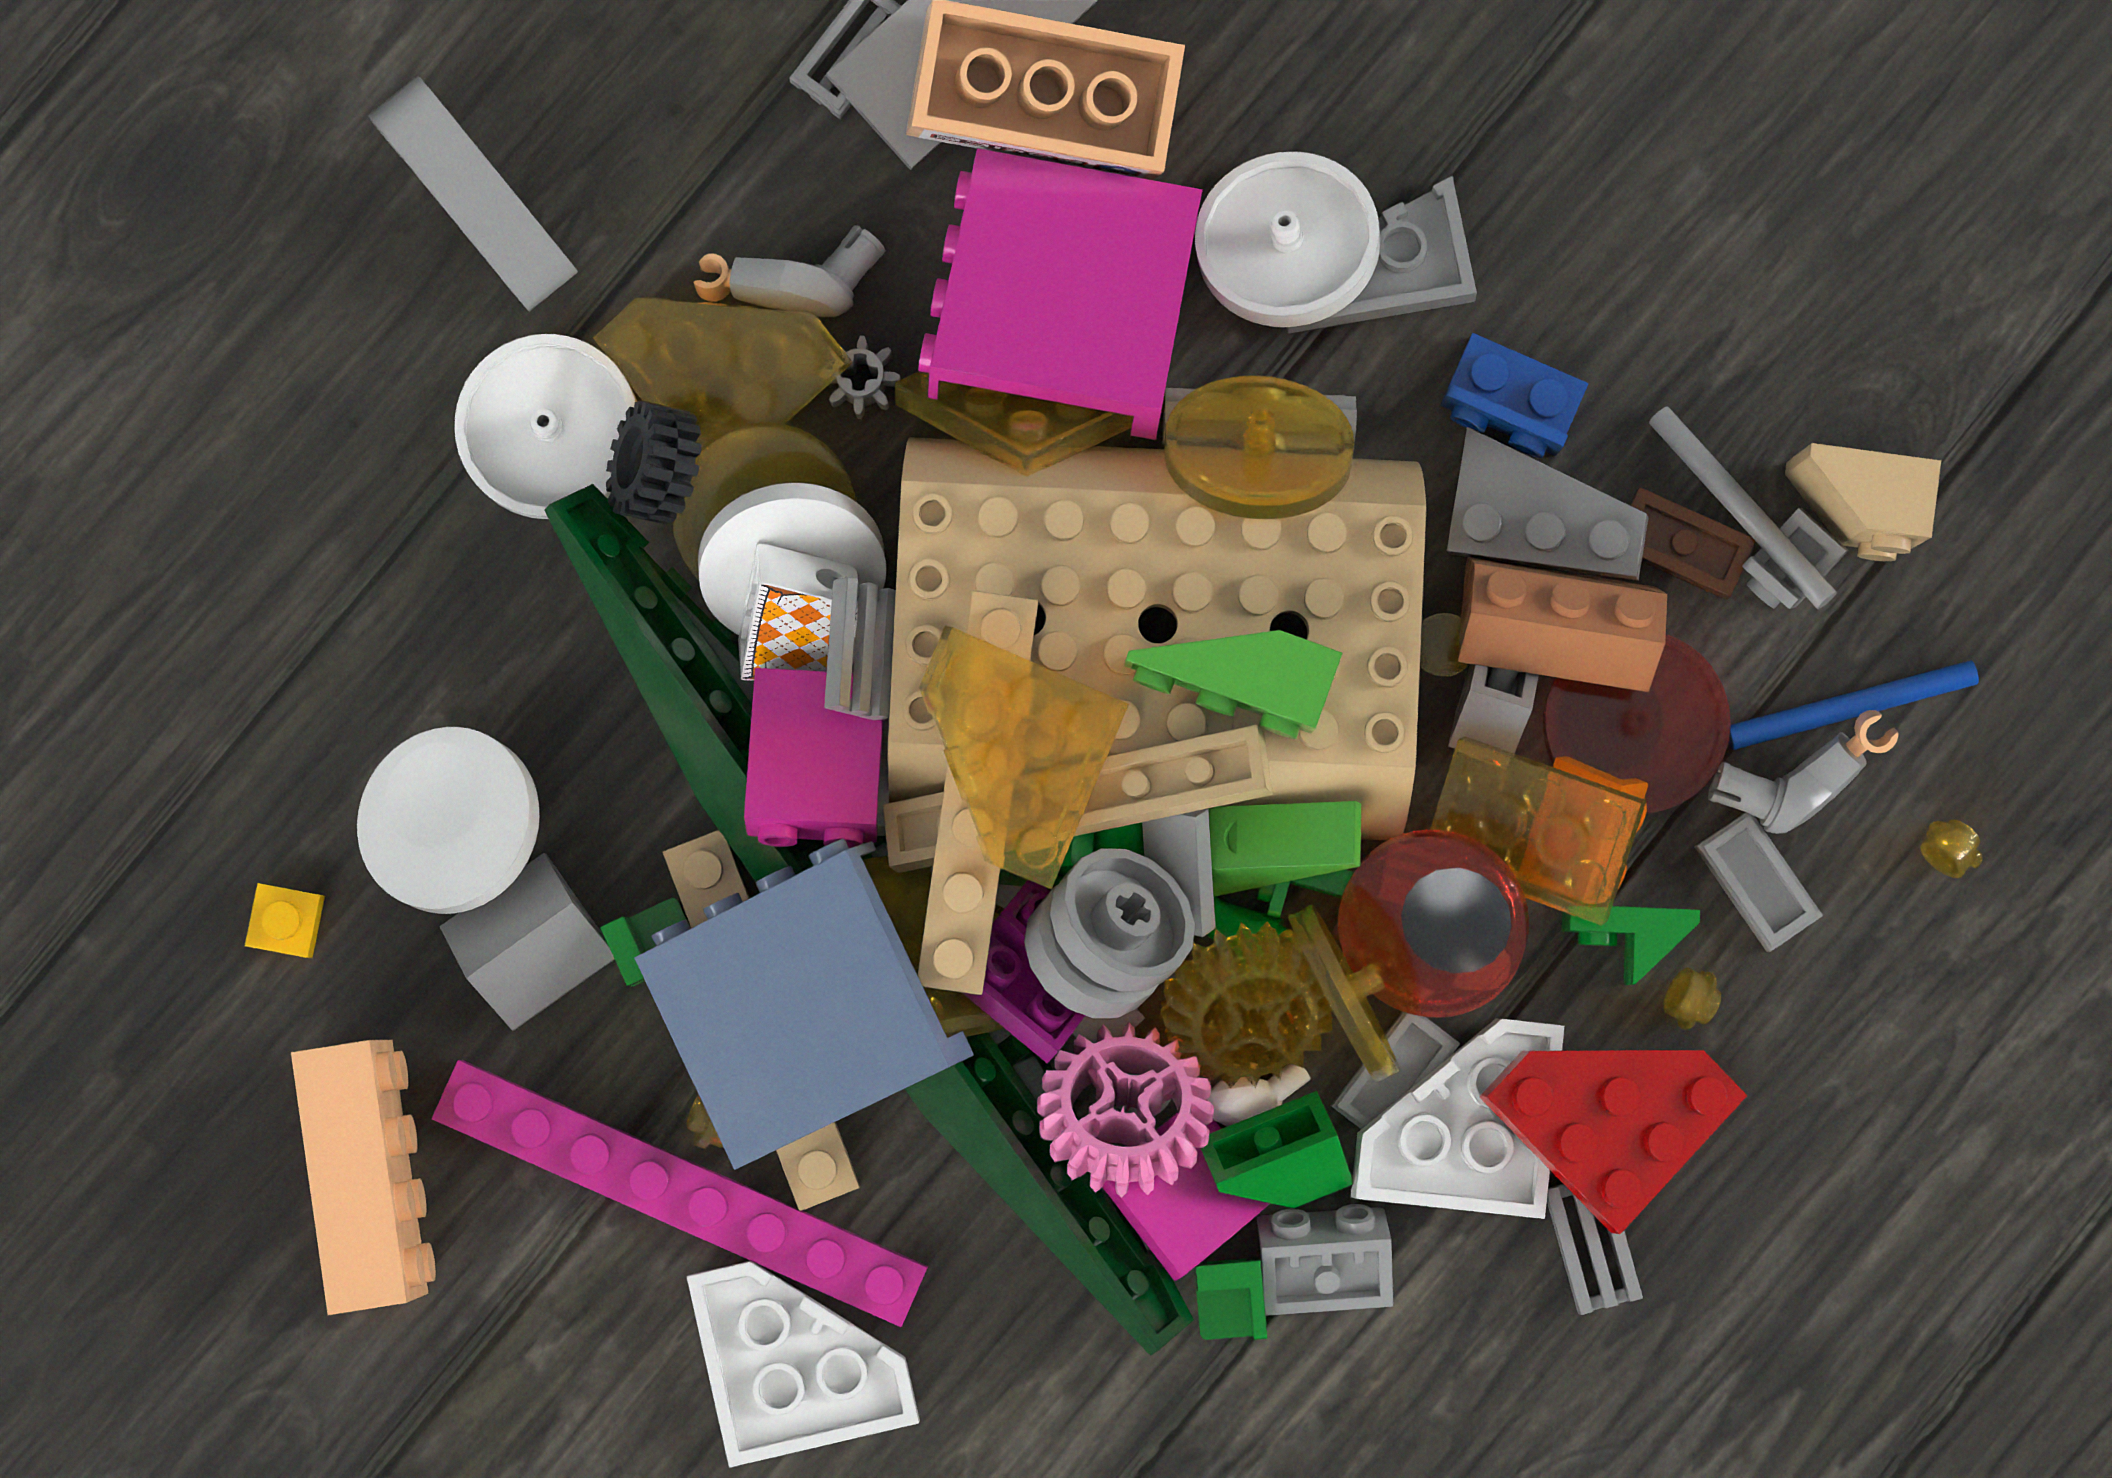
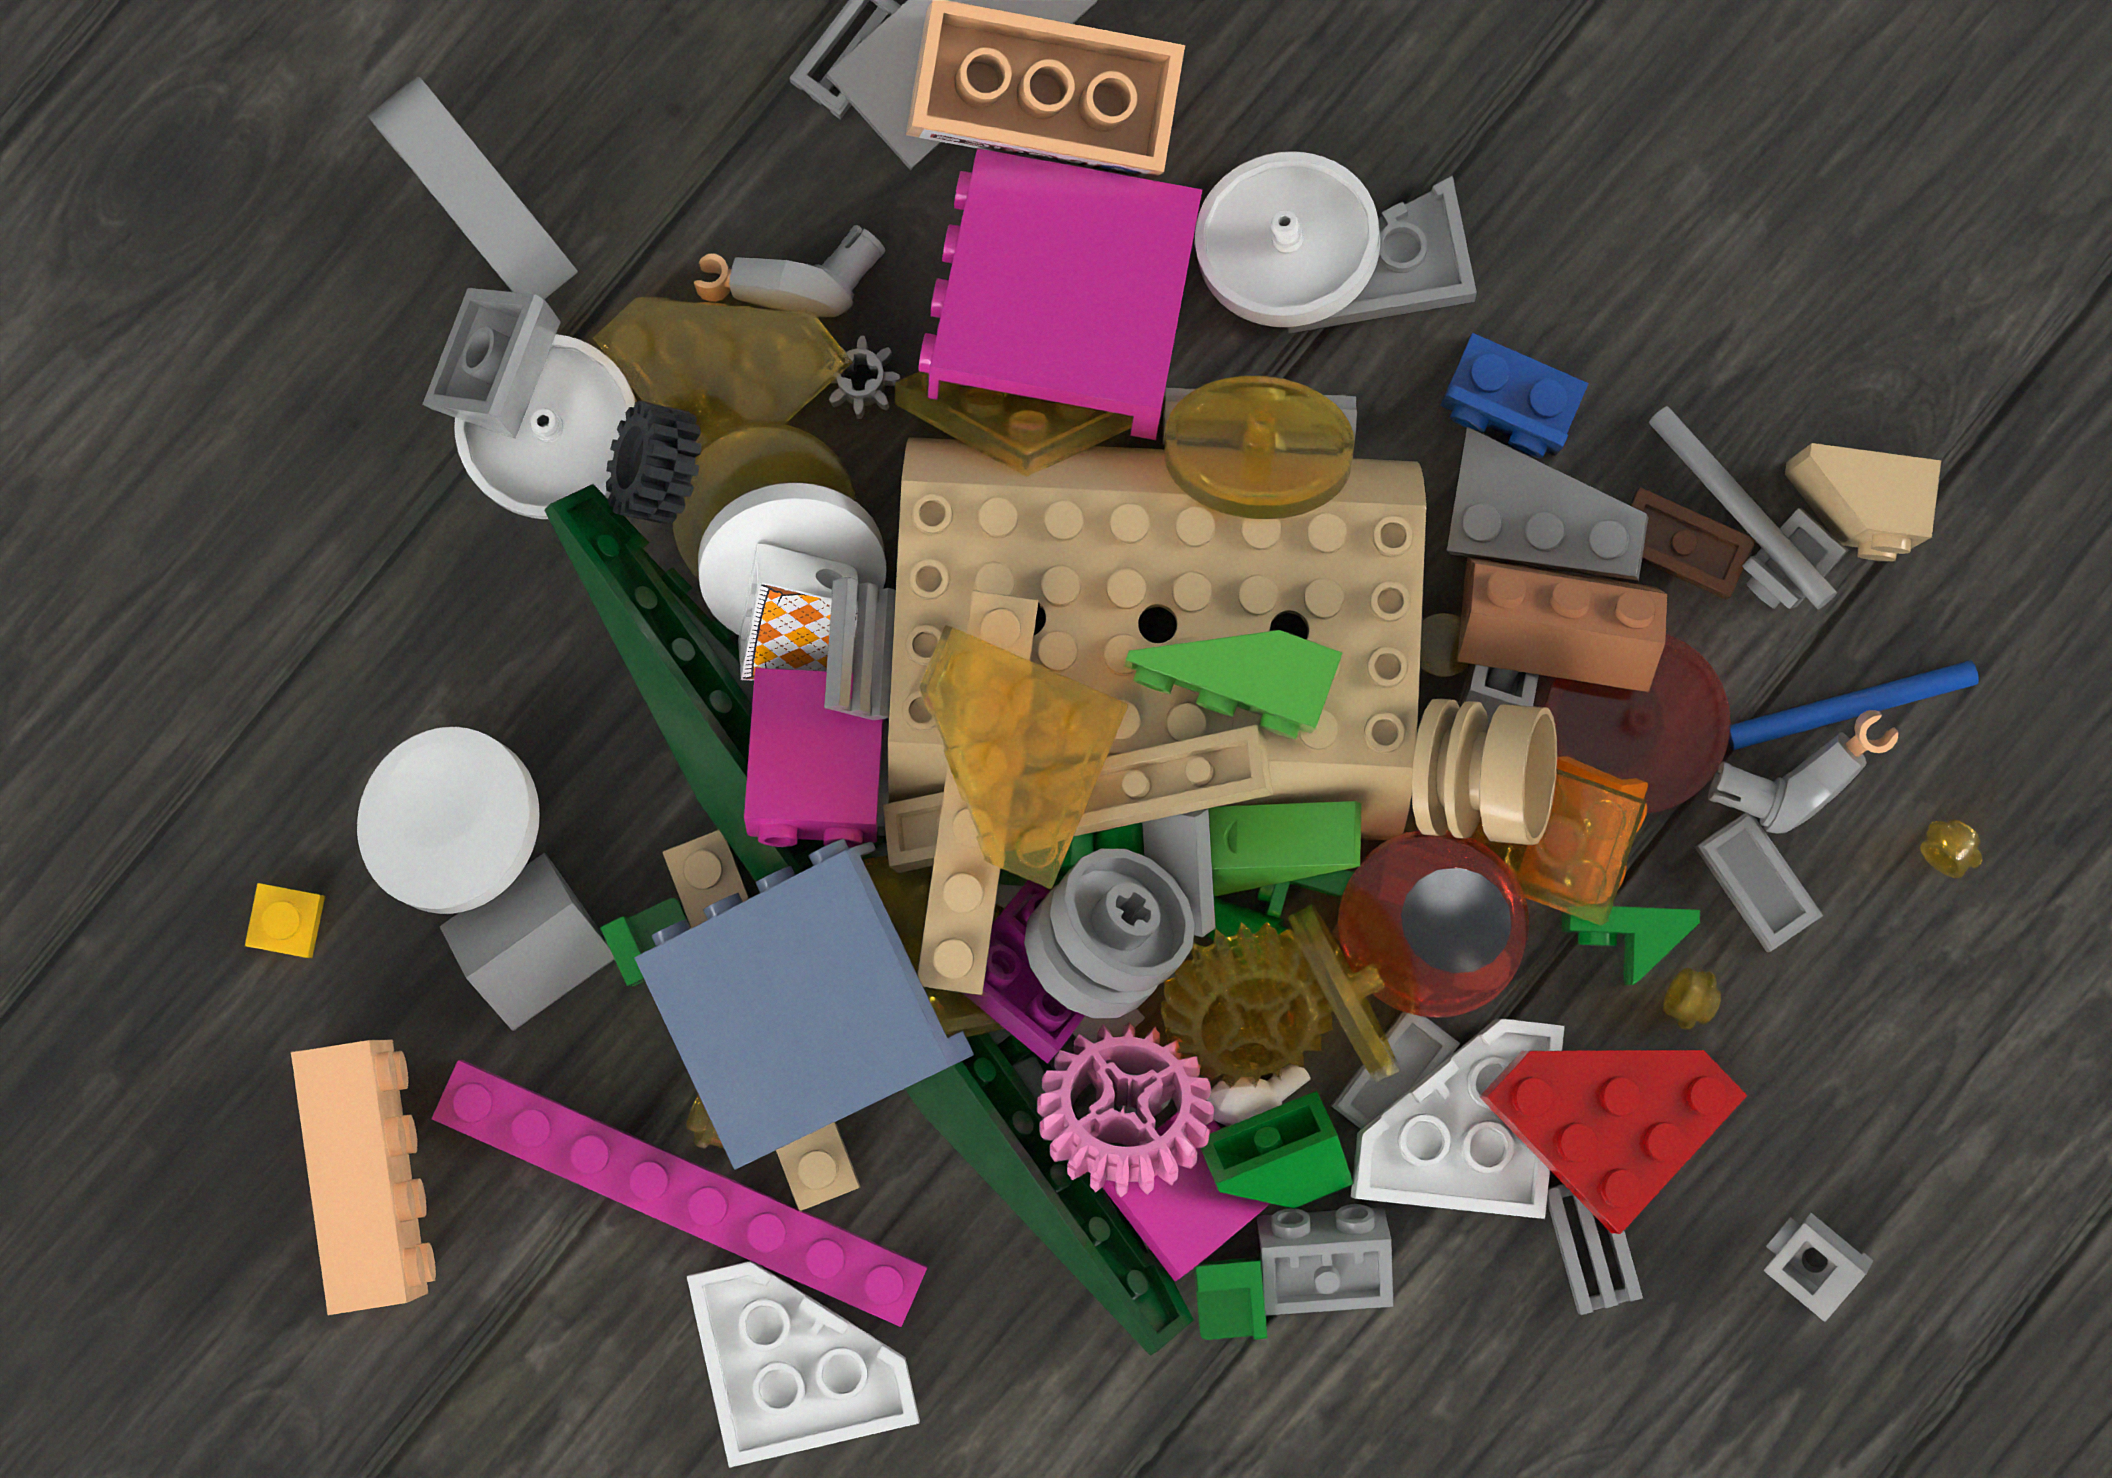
none -> light grey slope [422,288,561,439]
none -> tan wheel [1412,699,1557,845]
none -> light grey brick [1764,1213,1873,1322]

